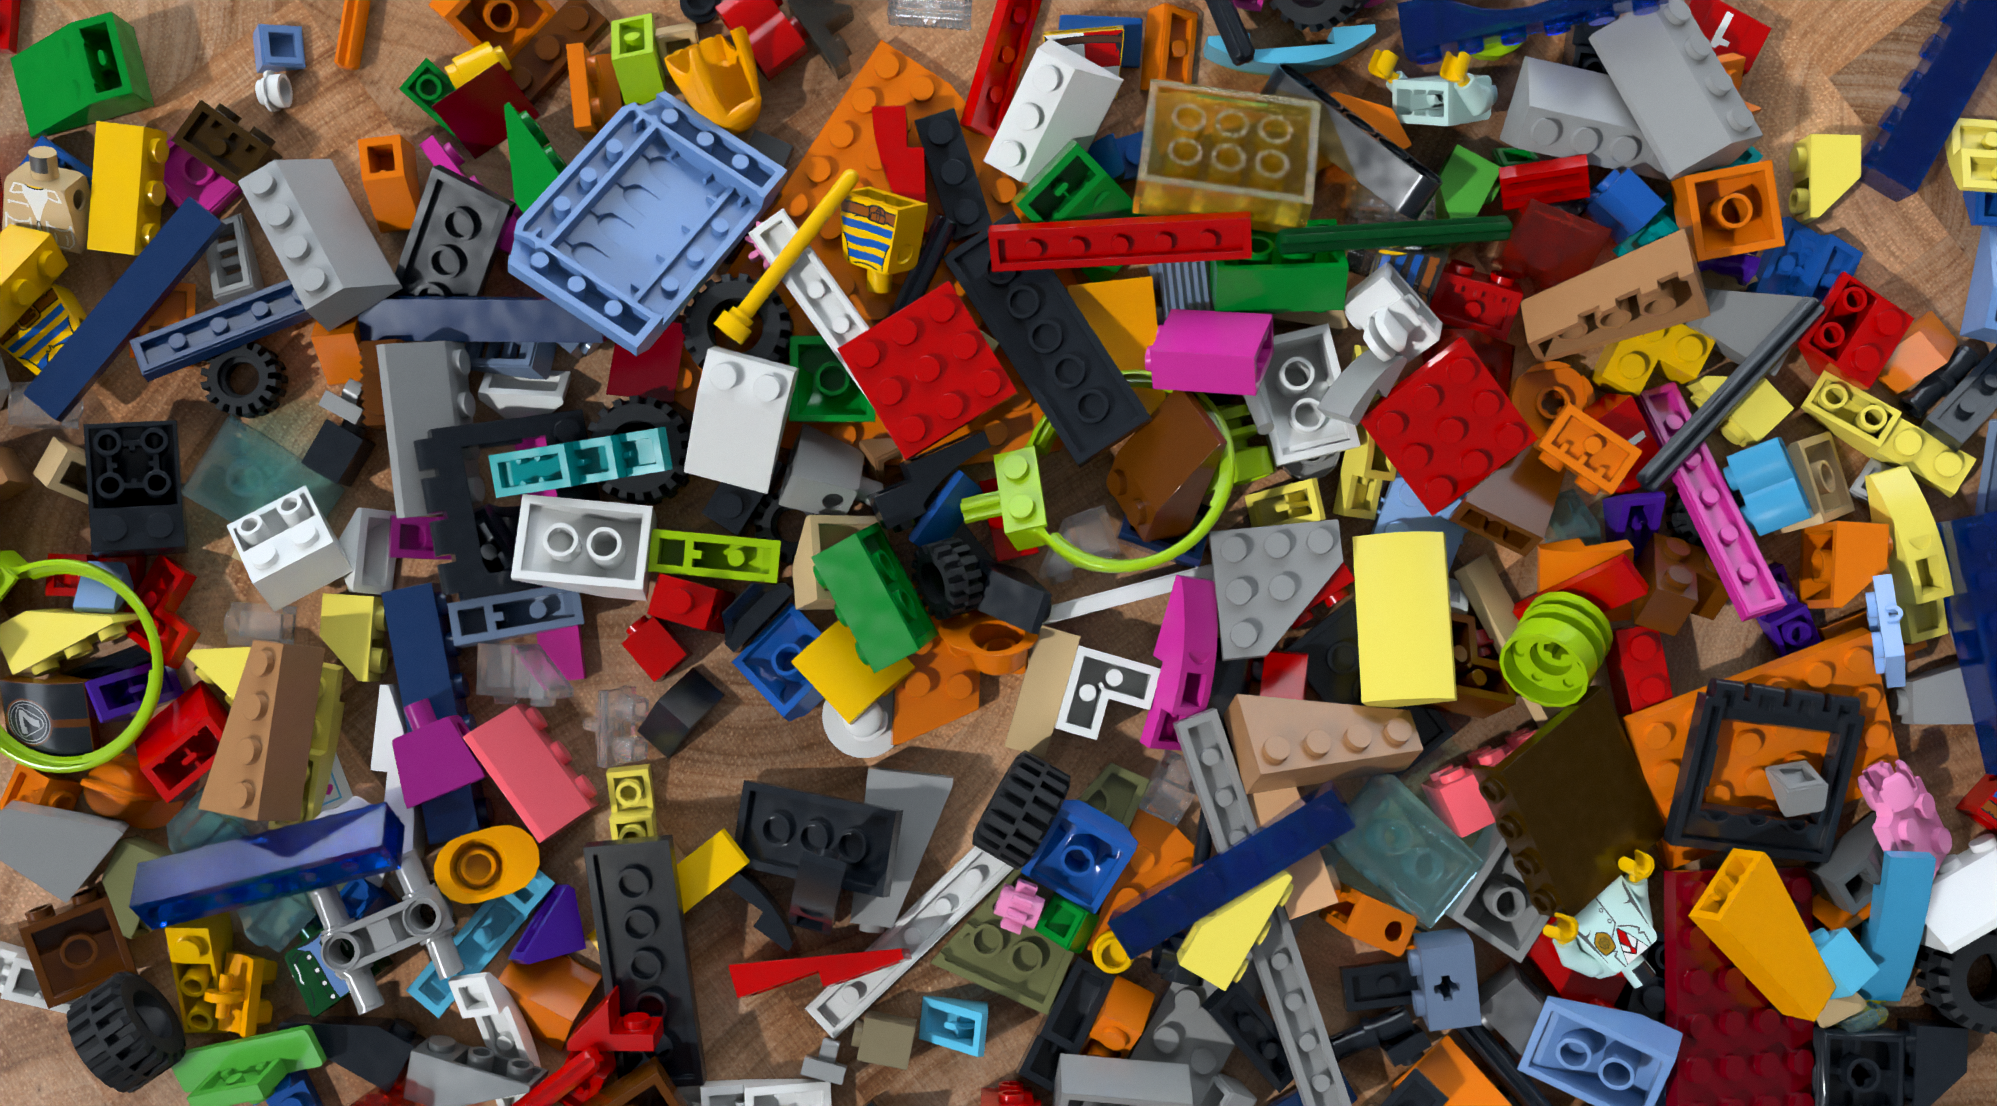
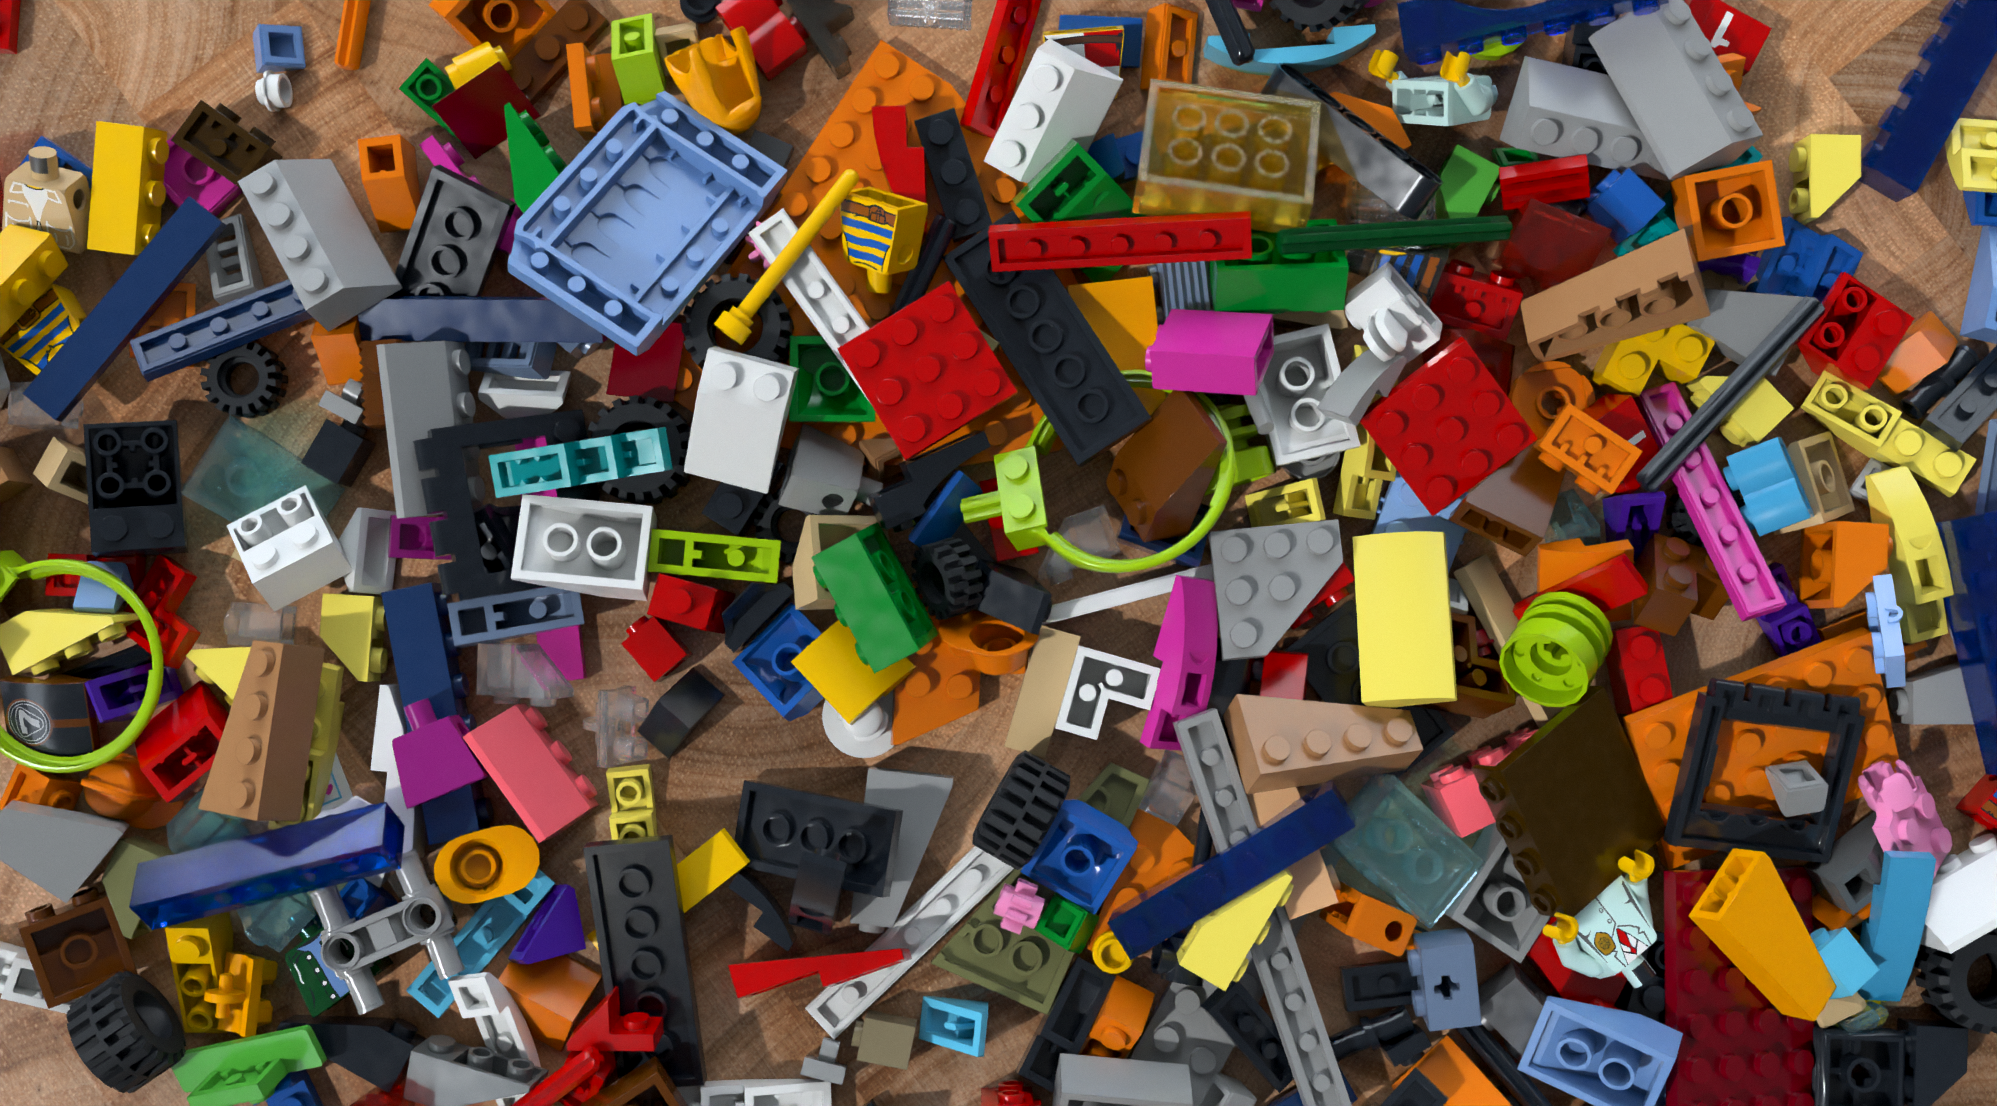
green slope [10,11,154,139] -> none

